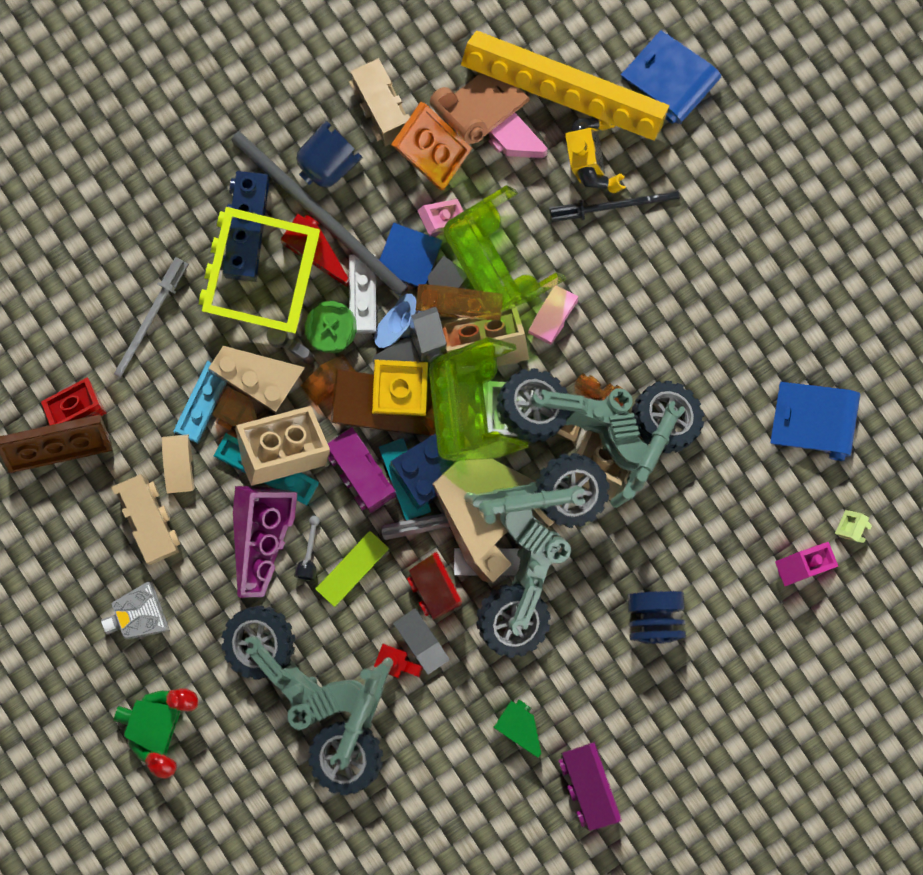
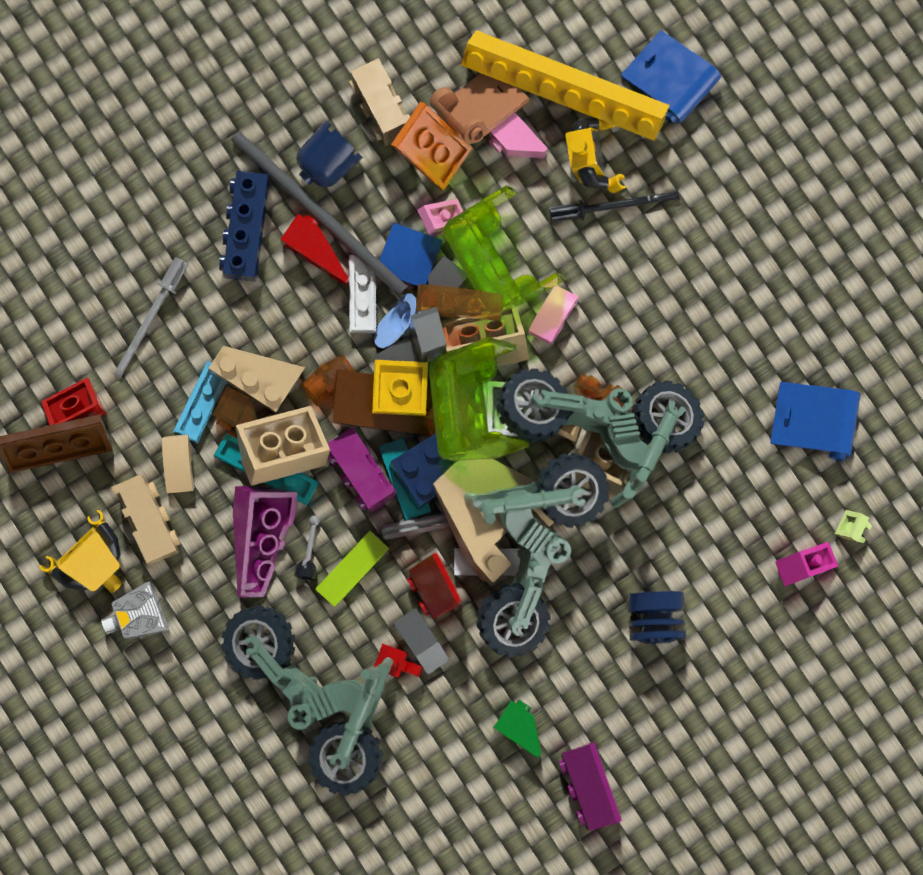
green torso [113,688,199,778] -> none
neon yellow window [198,207,320,334] -> none
flat silver piece [266,328,314,364] -> none
bright green tile [305,301,357,354] -> none
none -> yellow torso [39,510,122,593]

